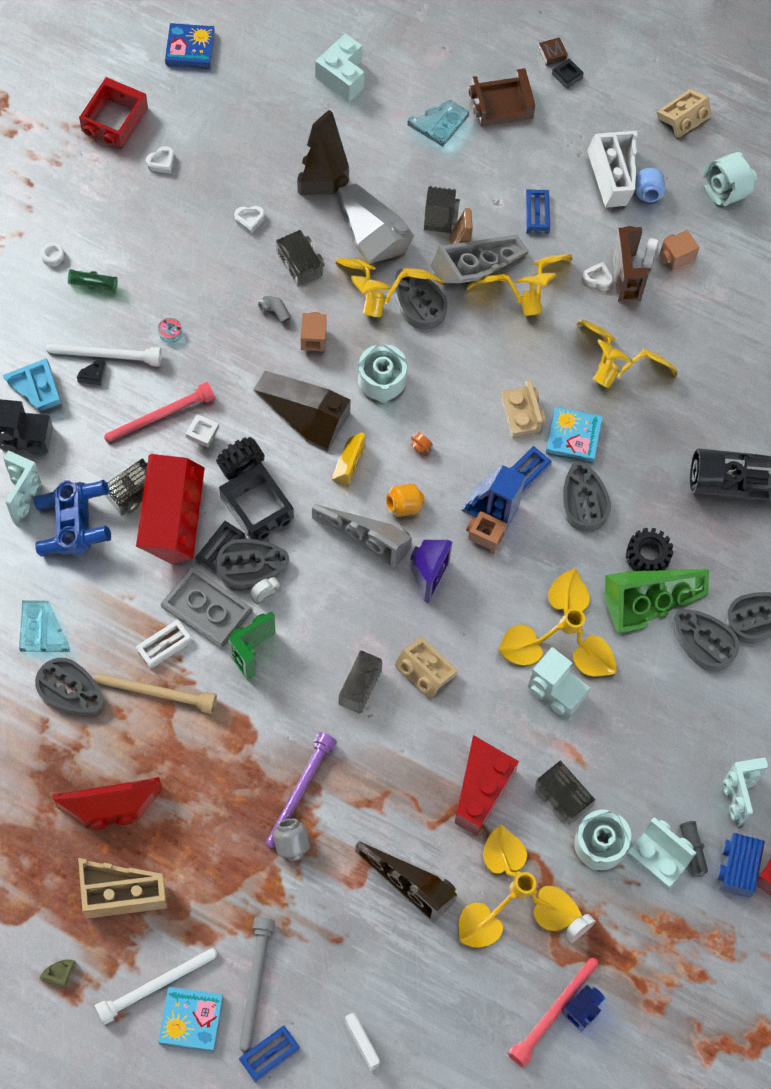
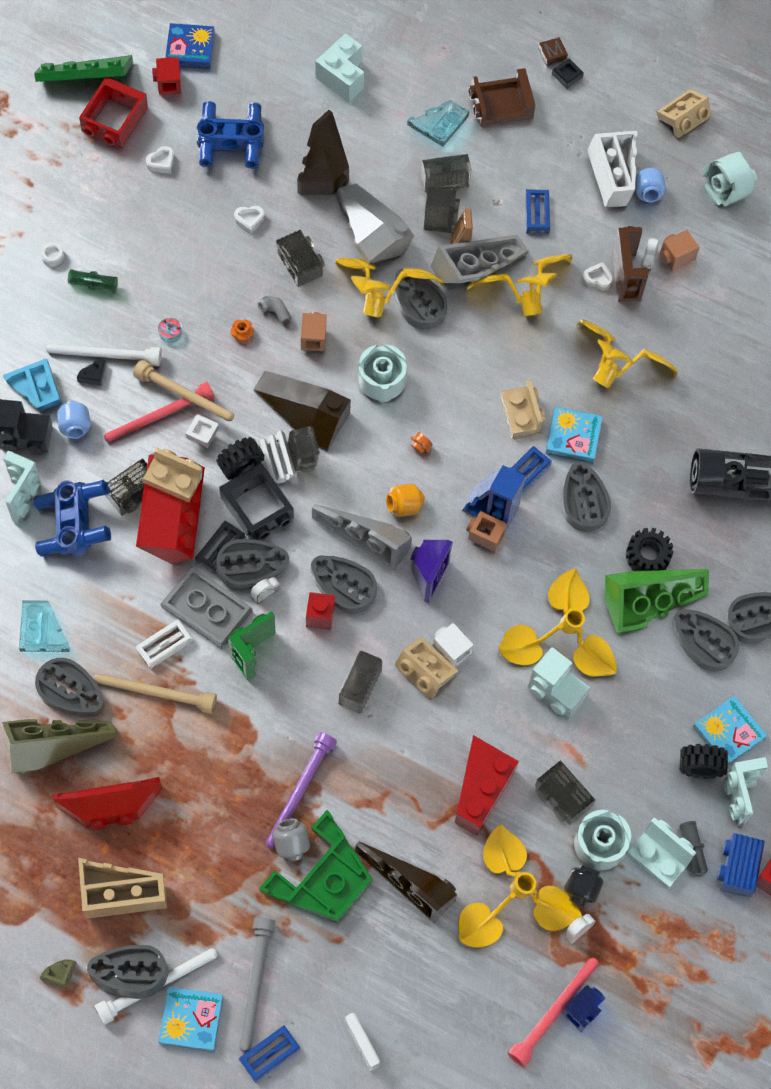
yellow slope [332,432,366,486] -> none
none -> olive wedge [2,719,116,774]
none -> green wing [34,55,133,82]
none -> light blue head [57,401,91,439]
none -> dark grey piece [87,945,168,999]
none -> tan piece [133,360,234,421]
none -> tan bracket [143,448,202,502]
none -> red brick [152,57,181,95]
none -> blue piece [197,101,264,169]
none -> orange plate [230,319,254,342]
none -> green wing [259,810,372,922]
none -> white tile [260,431,297,485]
none -> clear smoke brick [288,426,320,473]
none -> red brick [306,592,335,630]
none -> dark grey piece [311,555,377,613]
none -> clear smoke brick [421,154,472,193]
none -> white brick [433,623,473,667]
none -> black head [564,864,603,906]
none -> black tyre [679,744,728,779]
none -> medium azure tile [693,696,767,765]

